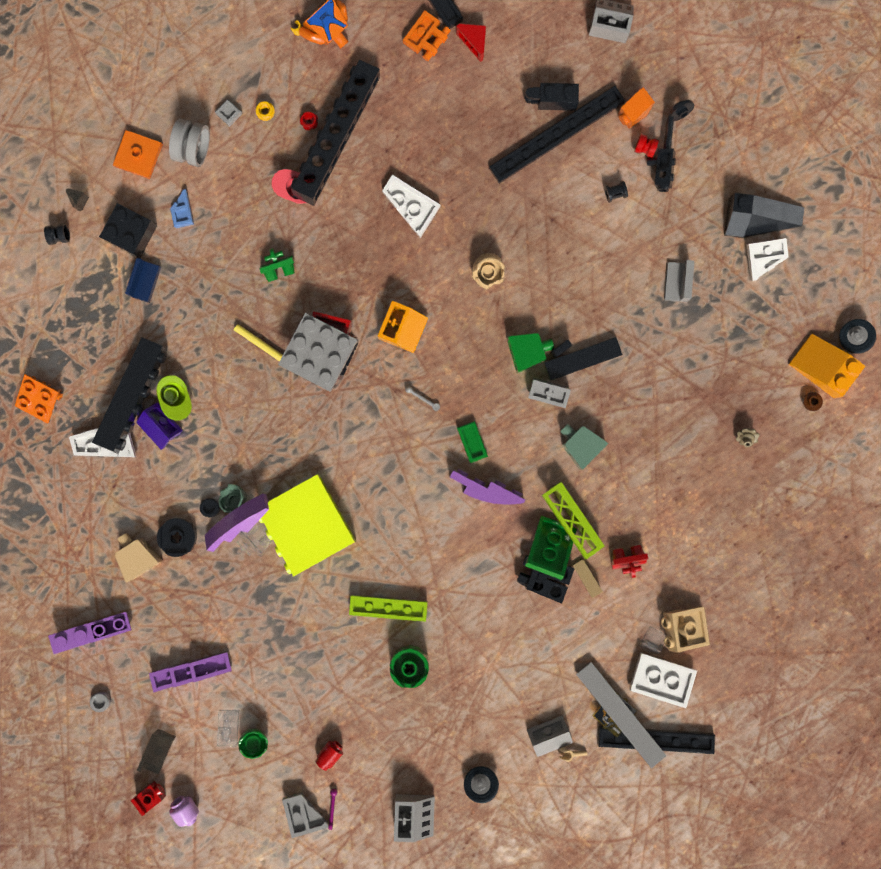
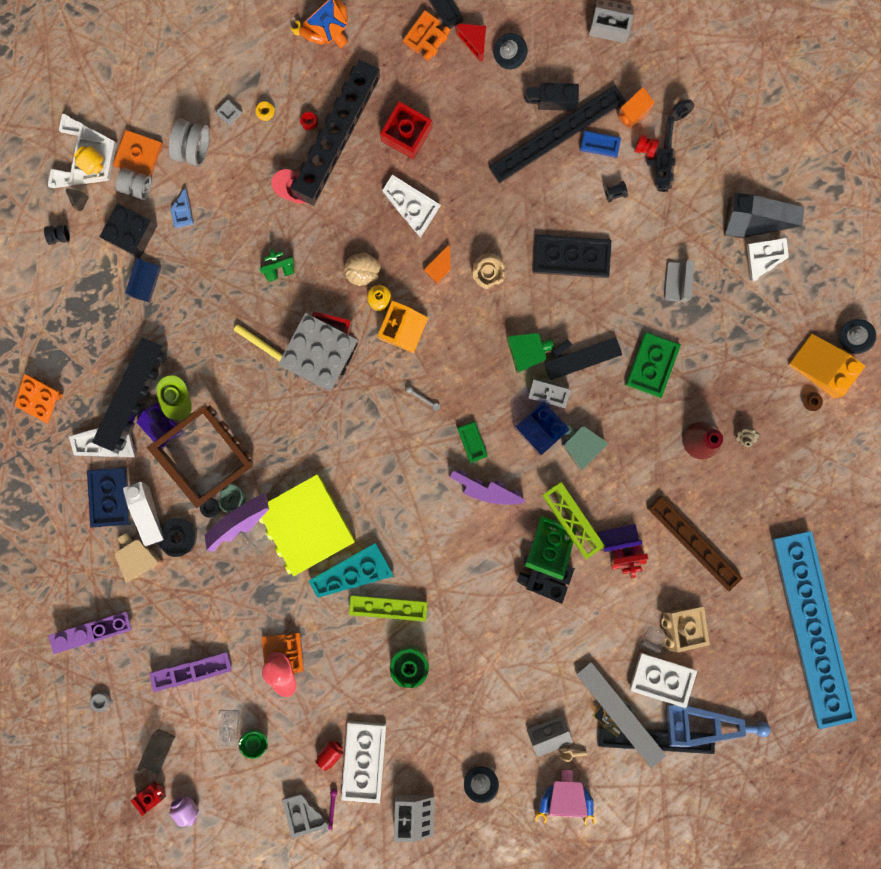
tan piece [573,559,603,598] -> none
none -> white wing [48,114,117,188]
none -> yellow head [74,145,104,175]
none -> dark blue tile [87,467,131,528]
none -> light grey wheel [116,167,152,200]
none -> white slope [123,481,164,546]
none -> reddish brown window [147,403,253,508]
none -> orange hinge [261,633,304,674]
none -> coral piece [262,652,296,697]
none -> teal wing [308,543,394,598]
none -> white tile [341,721,386,803]
none -> tan hair [344,252,381,286]
none -> yellow head [367,285,392,312]
none -> red brick [380,101,433,160]
none -> orange tile [424,245,451,284]
none -> black wheel [493,33,528,70]
none -> clear blue slope [514,401,570,456]
none -> black tile [533,234,612,278]
none -> bright pink torso [535,770,596,825]
none -> blue tile [580,130,621,158]
none -> dark purple panel [597,524,642,552]
none -> green tile [625,332,681,398]
none -> reddish brown tile [647,496,743,592]
none -> medium blue plate [666,705,771,747]
none -> dark red cone [683,422,723,460]
none -> dark azure plate [772,531,857,729]

